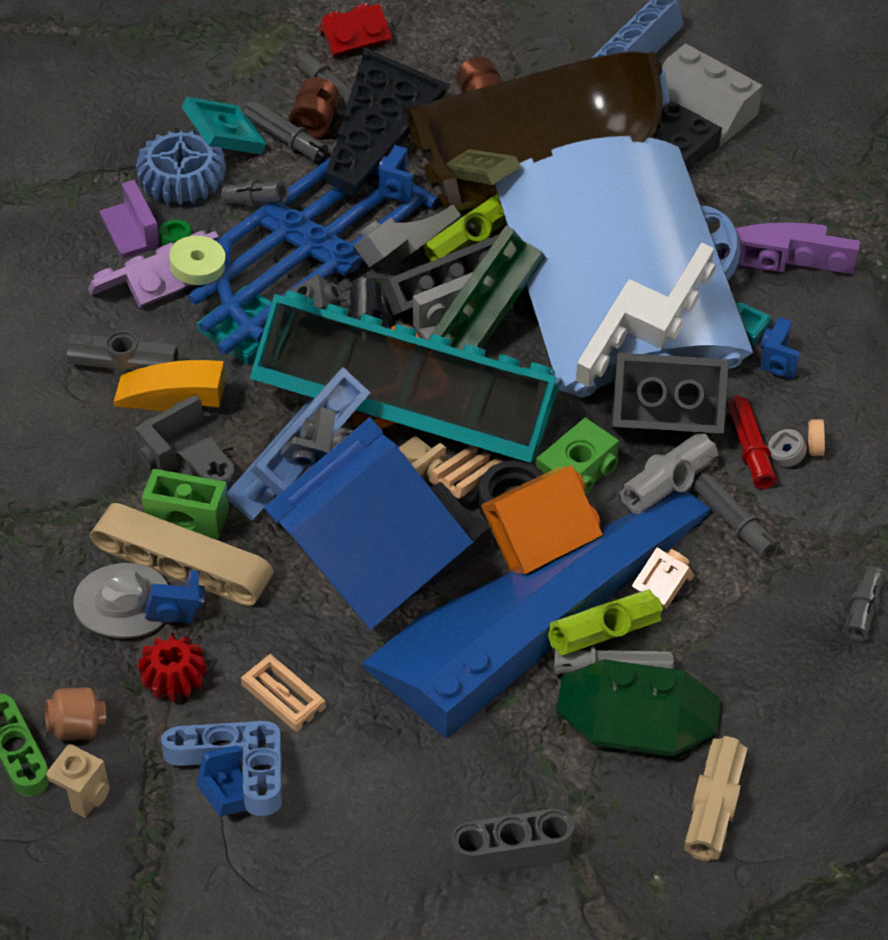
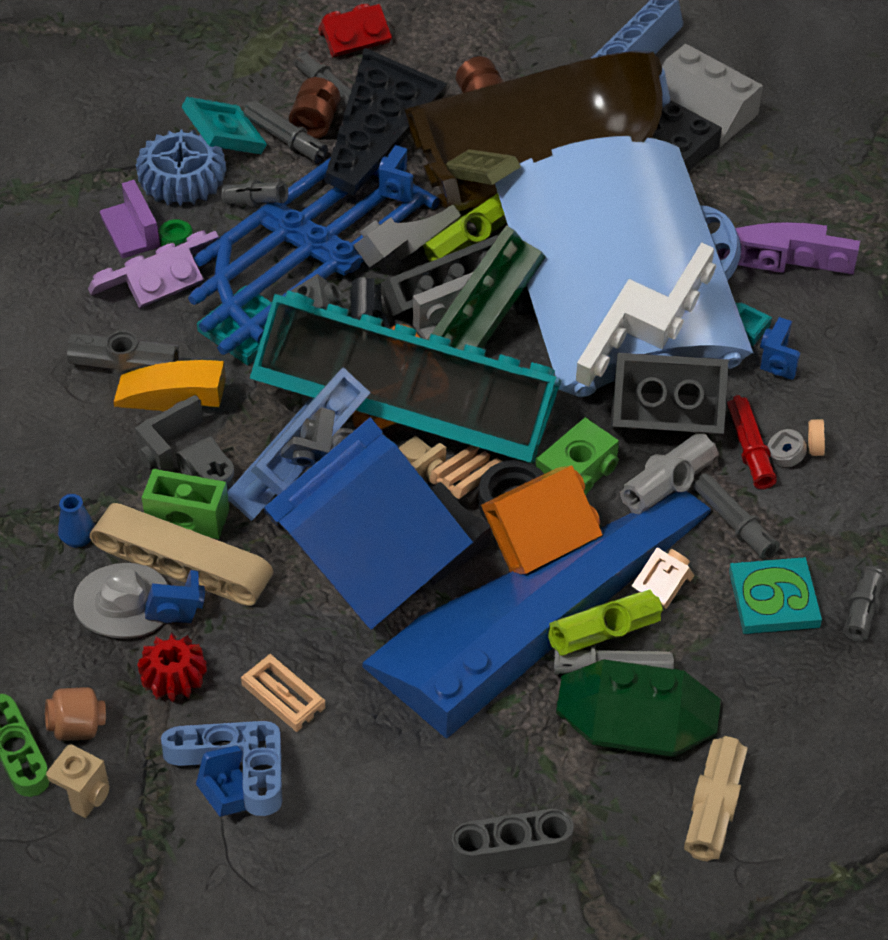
yellowish green piece [169,236,225,285] -> none
none -> blue cone [58,494,95,548]
none -> teal tile [729,557,822,634]

